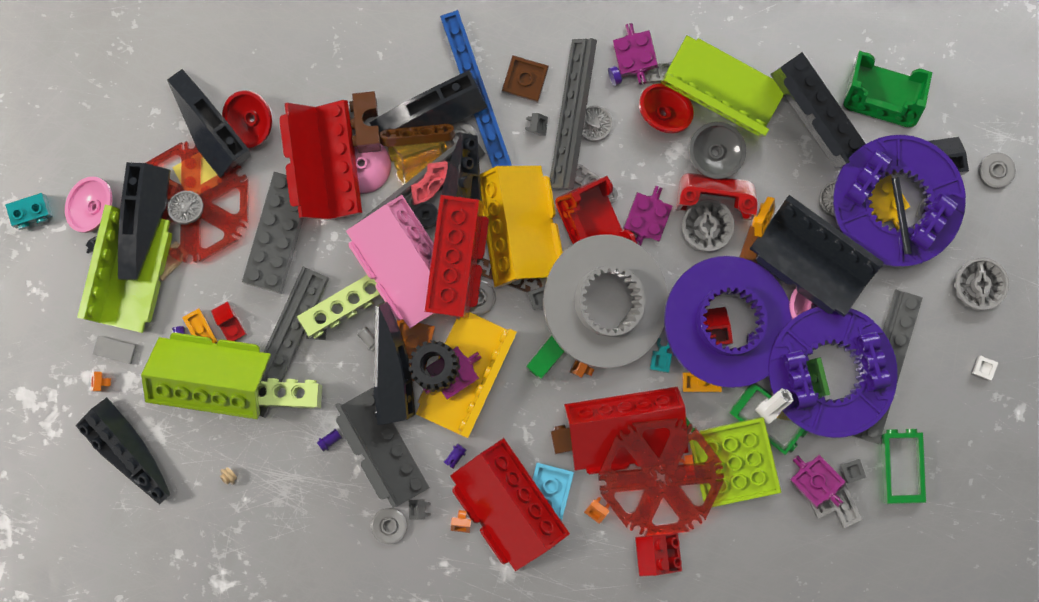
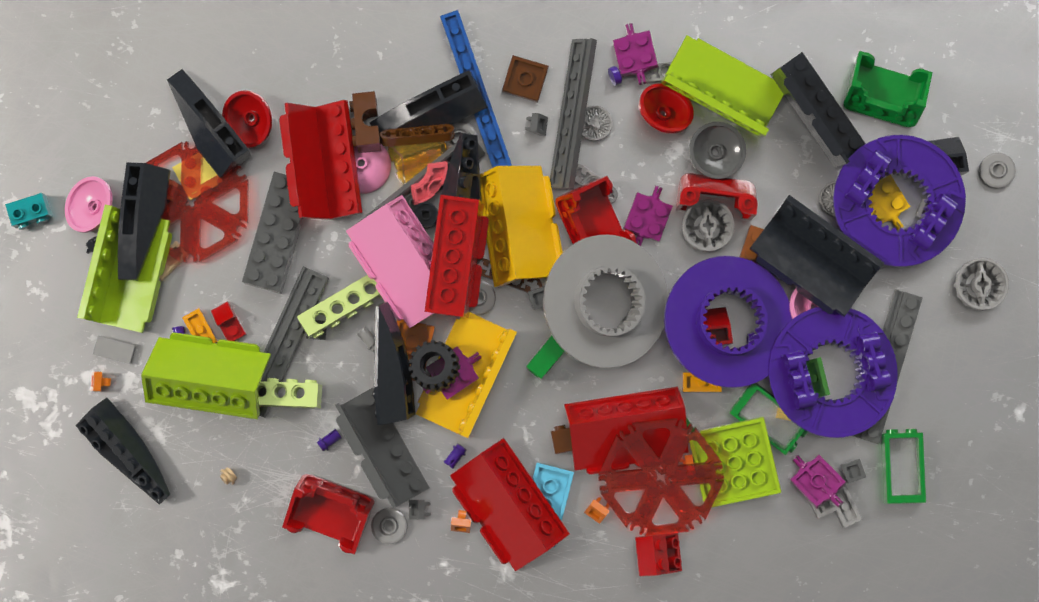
light grey wheel [167,191,204,224] -> none
orange tile [569,360,595,378] -> none
teal plate [650,338,672,373] -> none
light orange plate [752,197,775,237] -> none
white piece [755,388,793,424] -> none
black bar [891,177,912,255] -> none
white plate [972,356,998,381] -> none
none -> red windscreen [282,474,374,555]

